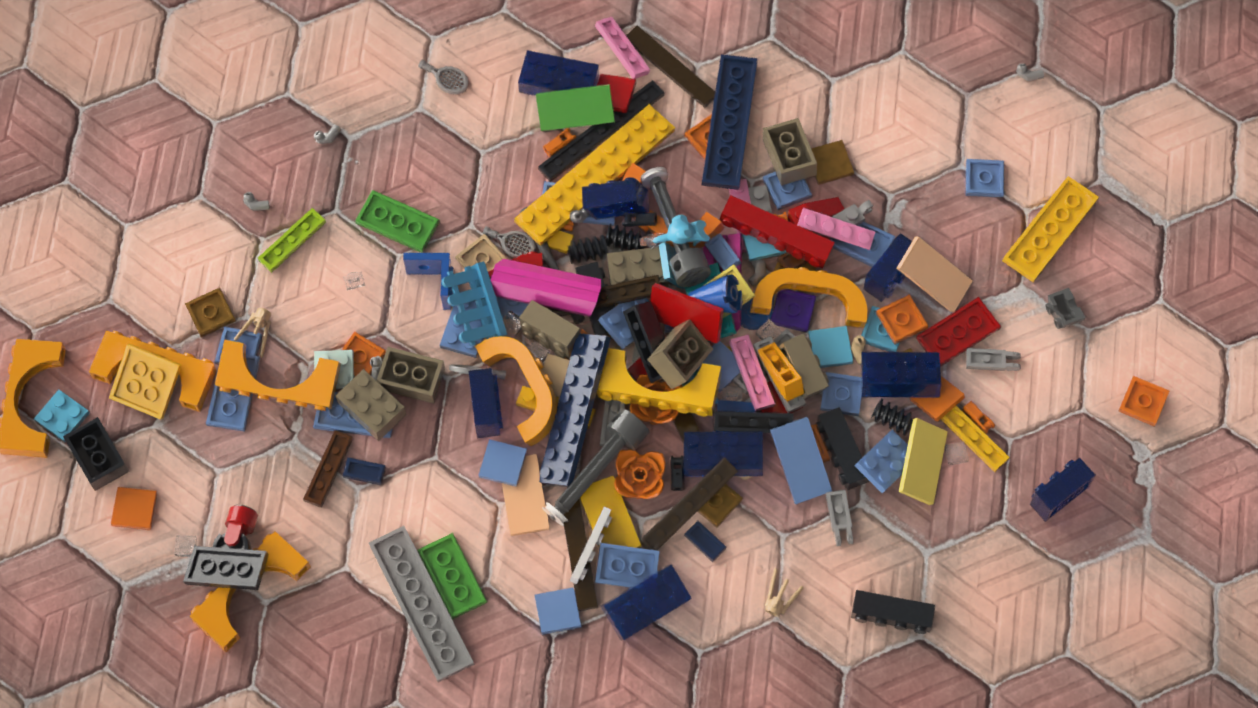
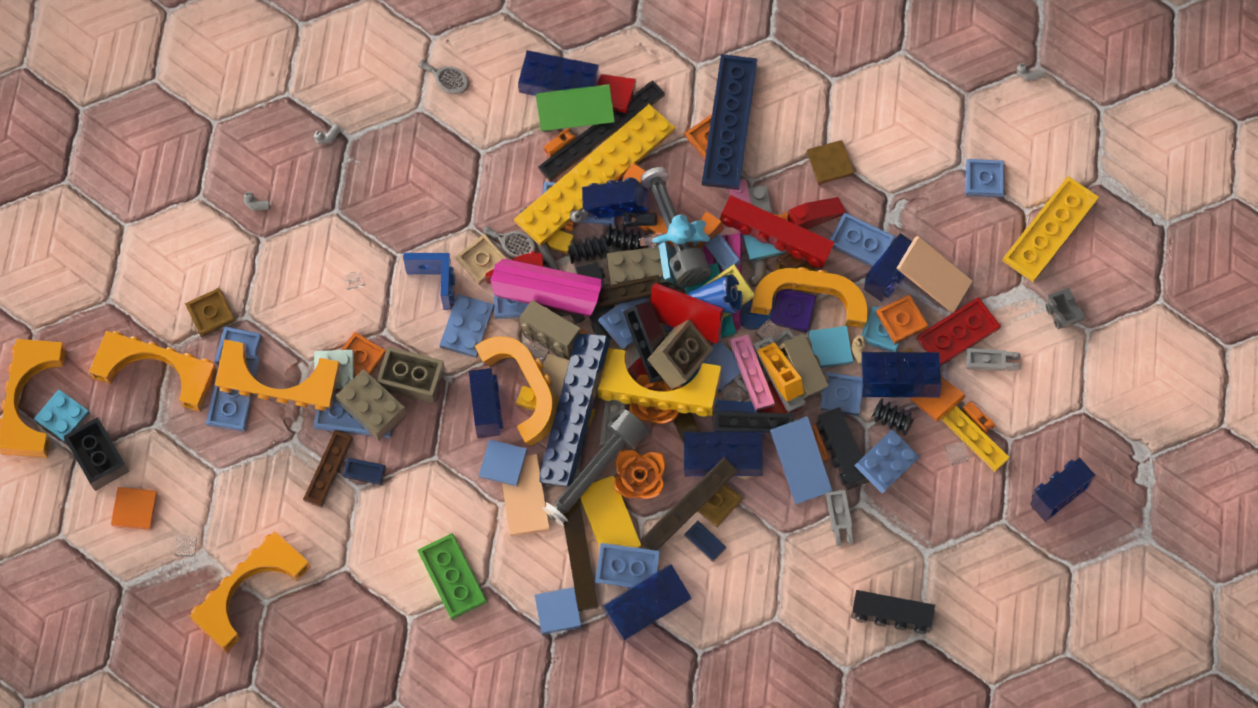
yellow plate [109,344,182,420] -> none
plate [183,505,269,590] -> none
tan plant [234,308,272,358] -> none
lime plate [257,208,326,273] -> none
bright green tile [355,190,440,253] -> none
light grey plate [369,526,474,682] -> none
light grey arm [370,356,383,381] -> none
dark azure fence [442,261,508,346] -> none
light grey piece [449,364,506,380] -> none
clear plate [503,310,521,338] -> none
white plate [570,507,612,584] -> none
bright pink plate [595,17,650,79] -> none
dark brown tile [626,25,715,108] -> none
black bar [671,455,685,491] -> none
dark tan brick [763,118,817,185] -> none
medium blue tile [763,172,812,210] -> none
tan plant [764,569,804,617] -> none
bright pink plate [798,208,875,250] -> none
light grey plate [832,200,873,240] -> none
light yellow tile [899,418,948,505] -> none
orange plate [1118,376,1170,427] -> none

